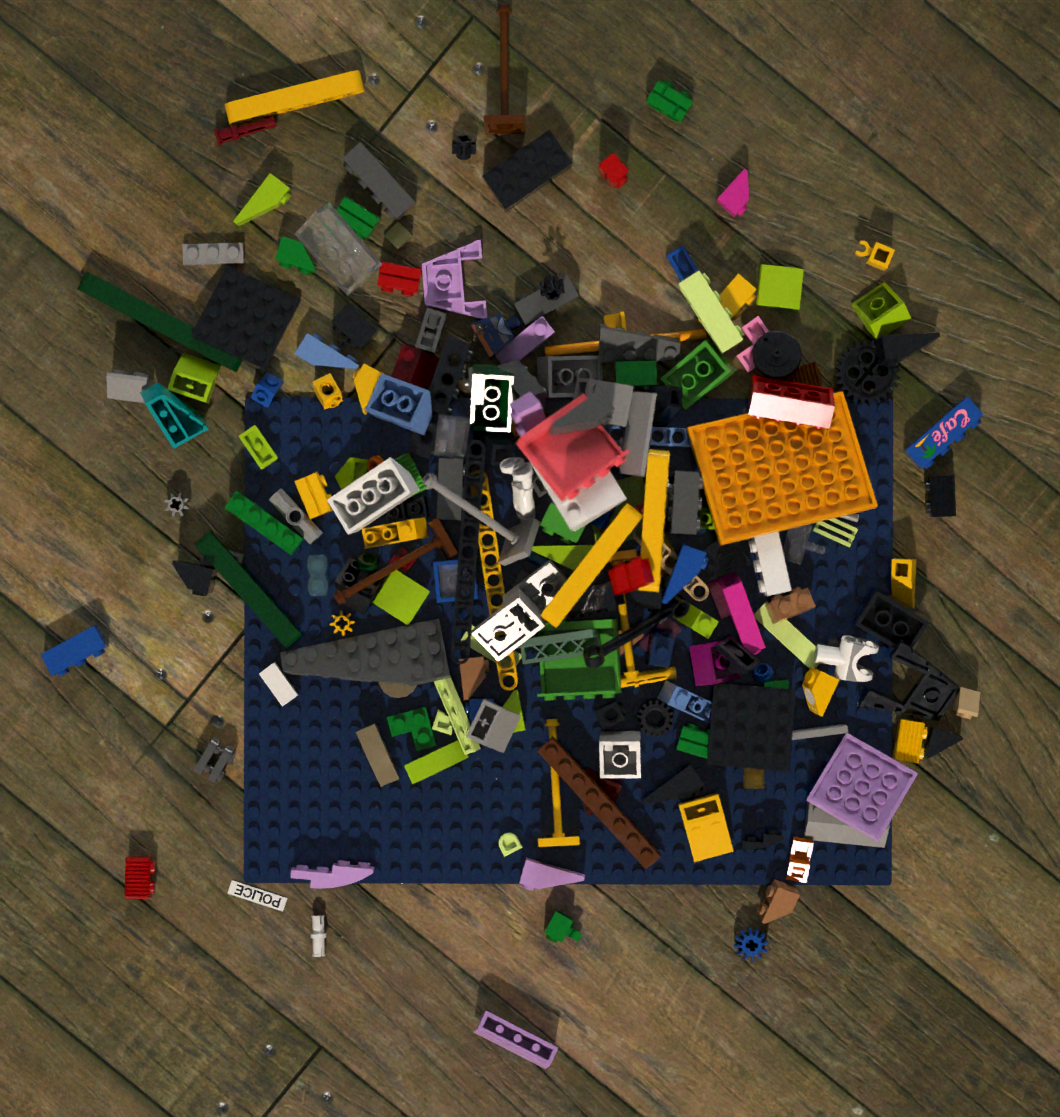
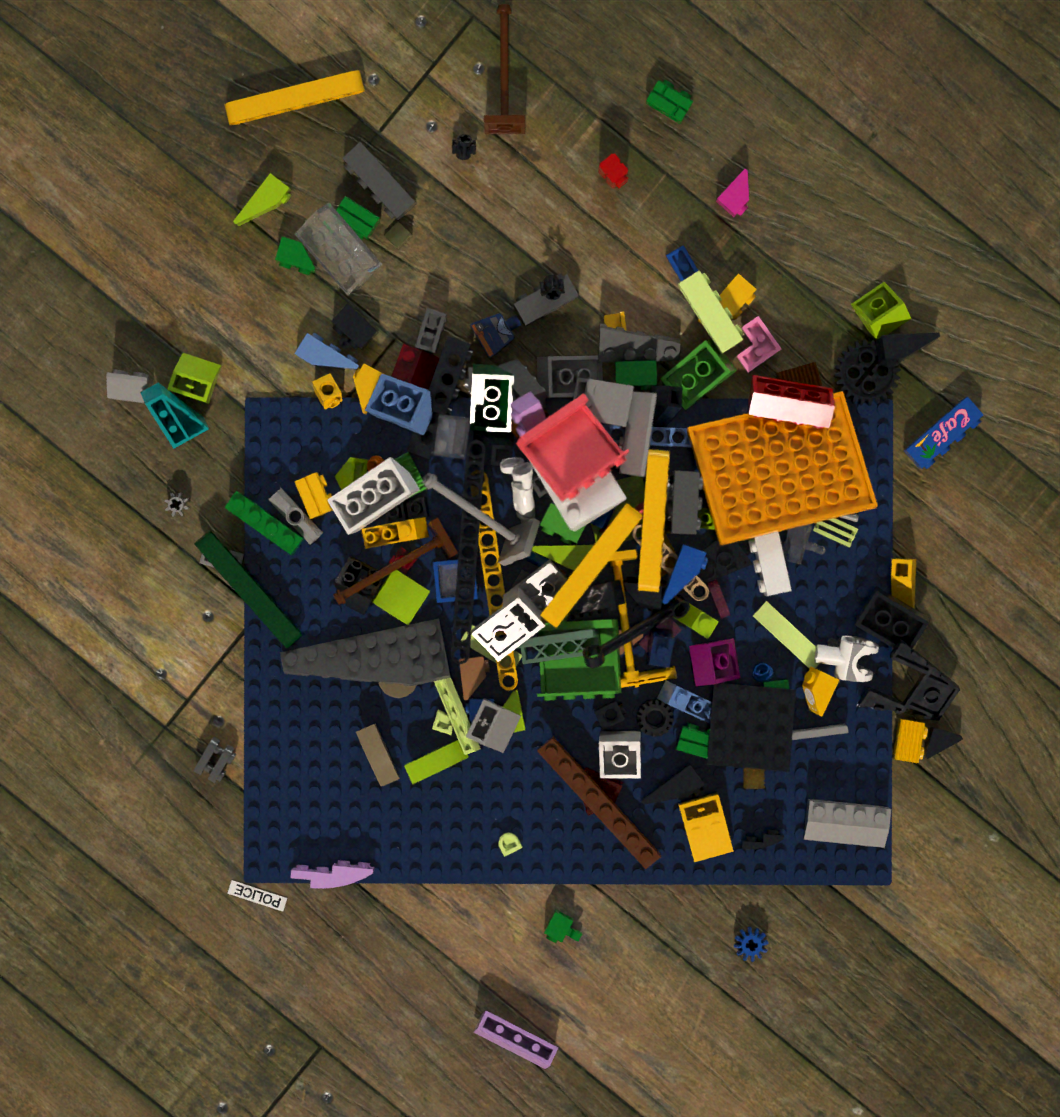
blue brick [40,625,109,677] -> none
dark green beam [77,271,242,373] -> none
red brick [125,856,156,899] -> none
black slope [172,560,218,596] -> none
light grey plate [182,243,245,265] -> none
black plate [191,265,301,372] -> none
dark red pin [214,114,277,146] -> none
lime plate [239,425,279,470] -> none
blue bracket [251,372,284,408] -> none
white slope [259,662,299,707] -> none
clear light blue brick [307,555,330,596] -> none
white pin [310,915,327,957] -> none
yellow gear [330,610,356,636] -> none
dark green tile [357,553,378,572] -> none
red brick [377,261,422,297] -> none
green plate [387,706,437,751] -> none
lavender wing [422,240,487,319] -> none
dark grey brick [437,458,466,520] -> none
black brick [482,130,573,212] -> none
lavender slope [495,316,555,364] -> none
lavender slope [519,858,585,891] -> none
yellow tile [538,719,580,847] -> none
light orange piece [545,329,707,357] -> none
dark grey slope [549,390,615,435] -> none
red brick [608,556,655,595] -> none
dark pink slope [716,572,766,655] -> none
black slope [716,635,760,674] -> none
black wheel [752,331,802,380] -> none
lime slope [756,264,804,310] -> none
medium nougat slope [757,879,800,924] -> none
medium nougat brick [765,587,816,624] -> none
slope [786,836,814,883] -> none
lavender plate [806,733,918,842] -> none
yellow brick [855,241,895,271] -> none
black brick [924,475,956,517] -> none
tan slope [951,687,980,720] -> none

